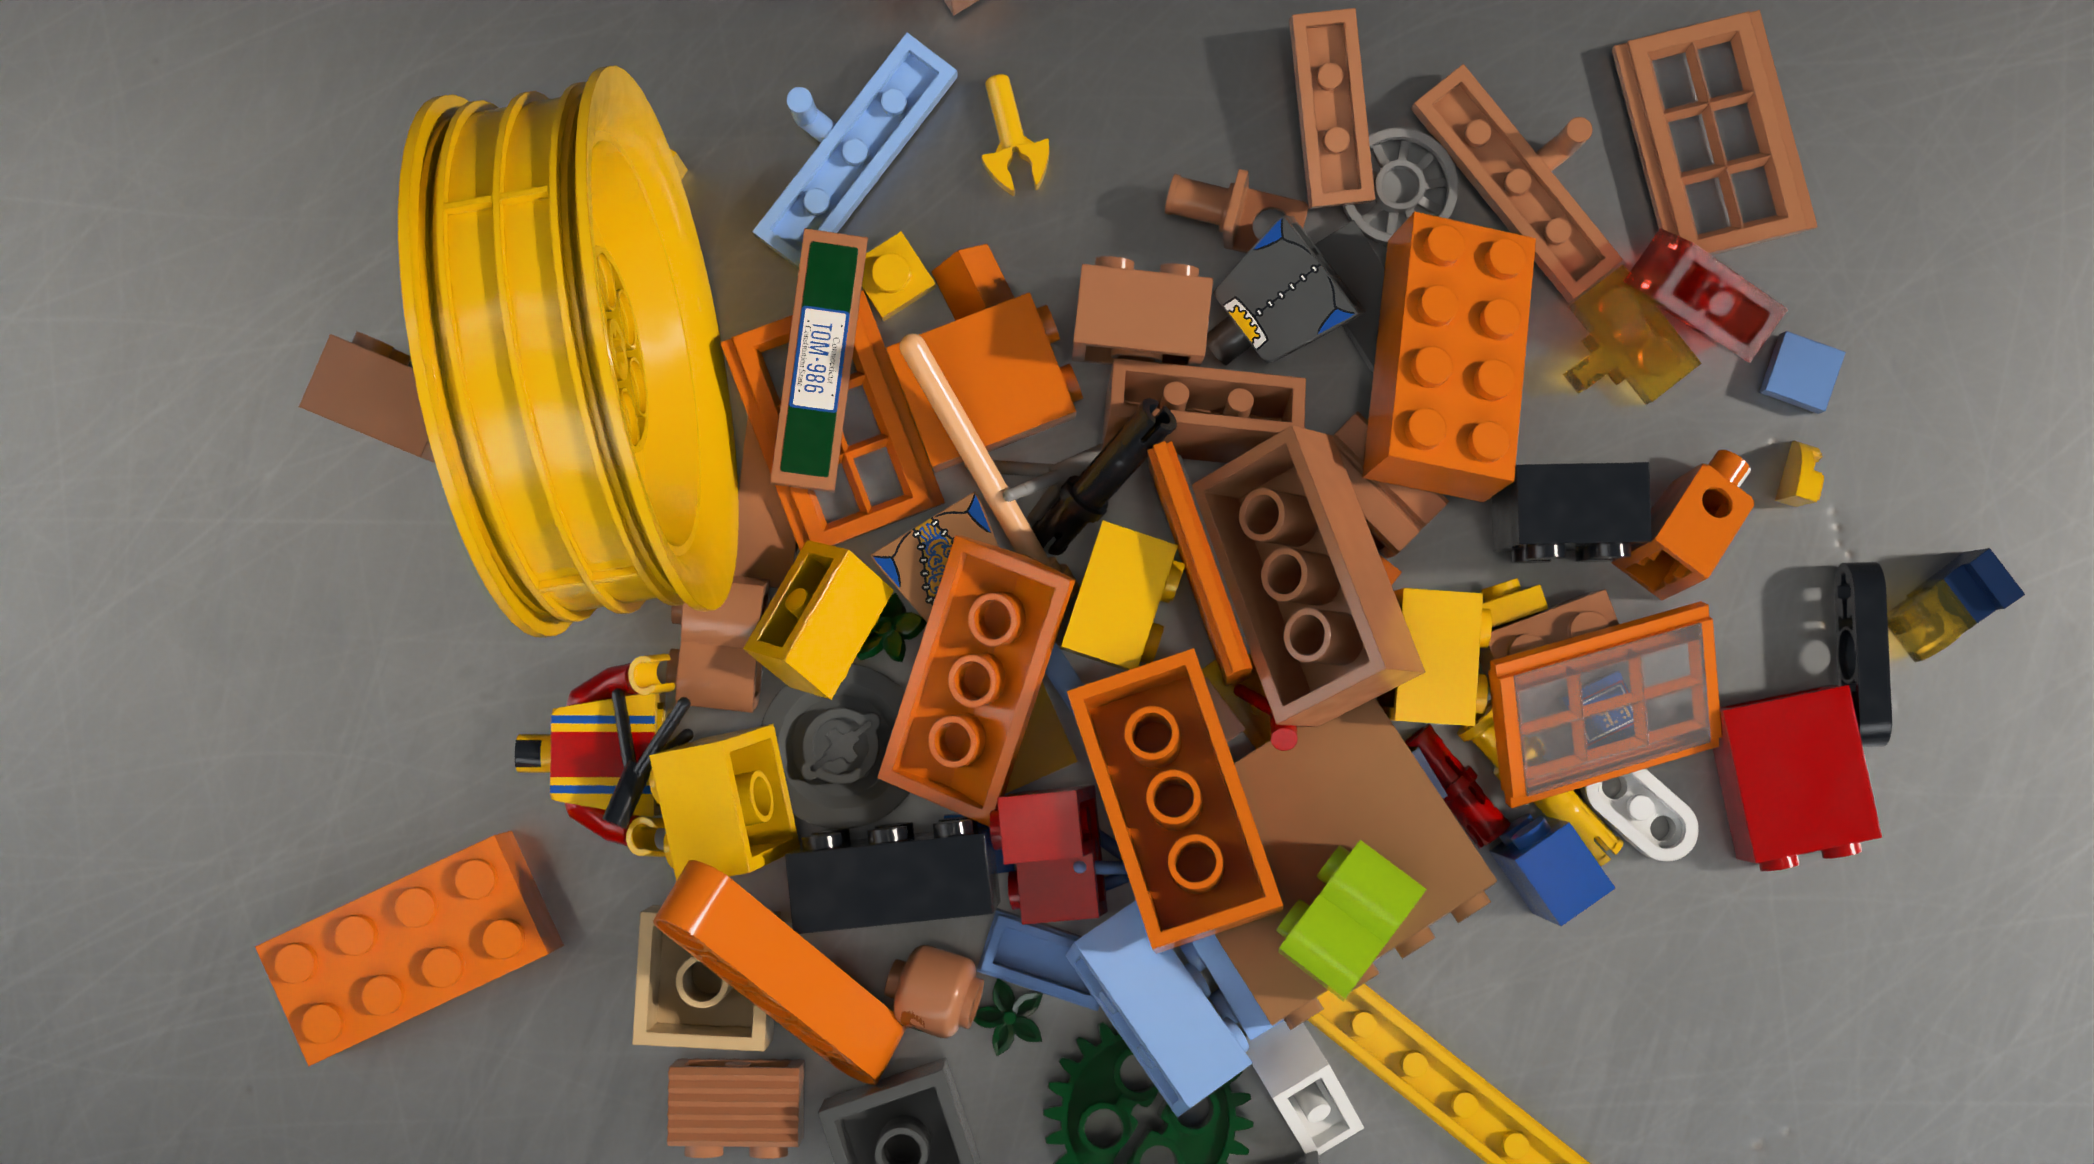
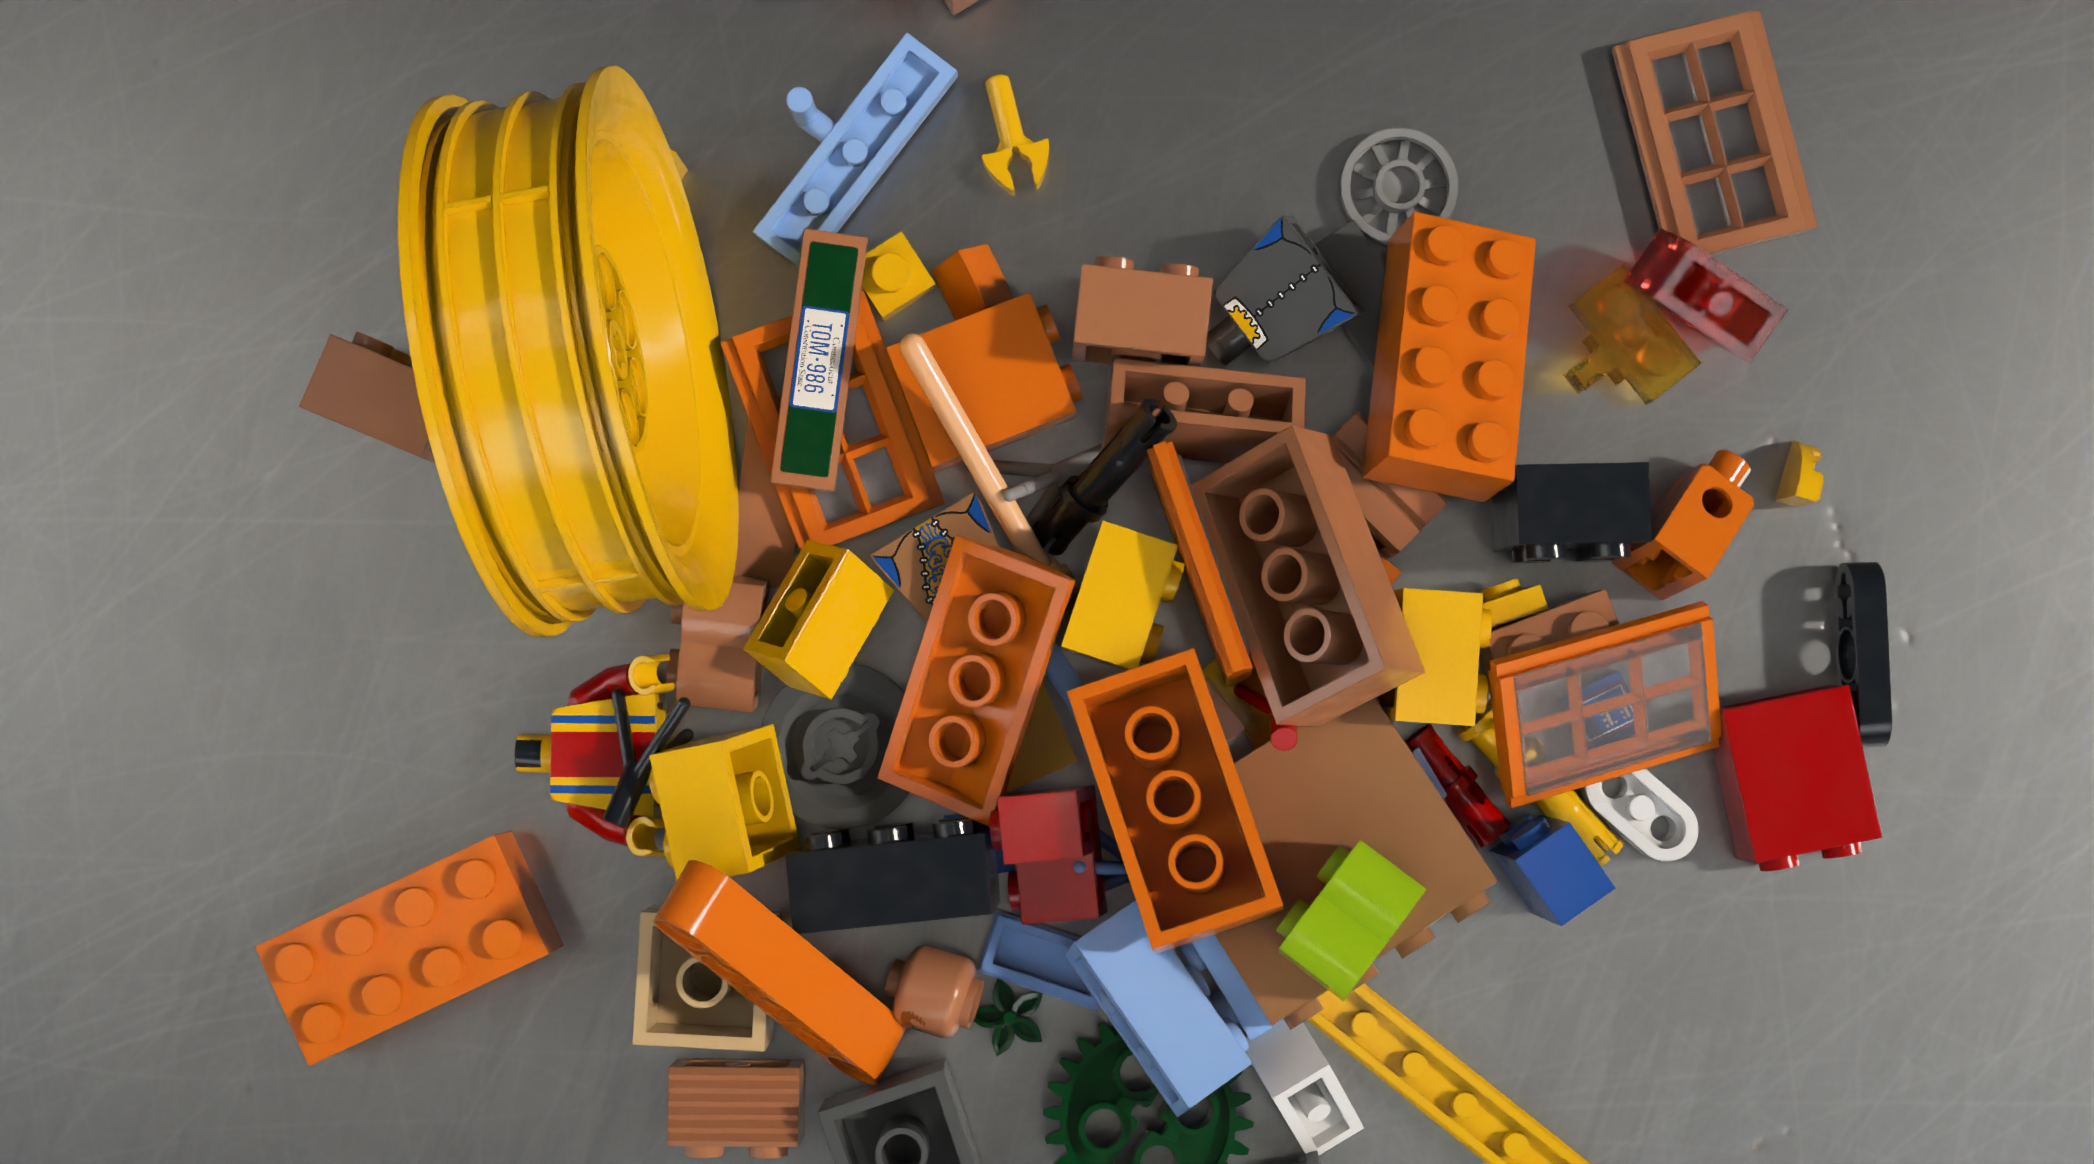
dark green plant [857,593,927,662] -> none
nougat bracket [1165,169,1308,254] -> none
nougat hinge [1289,8,1375,209] -> none
nougat plate [1411,64,1623,303] -> none
medium blue tile [1759,331,1846,414] -> none
leg [1887,548,2025,662] -> none

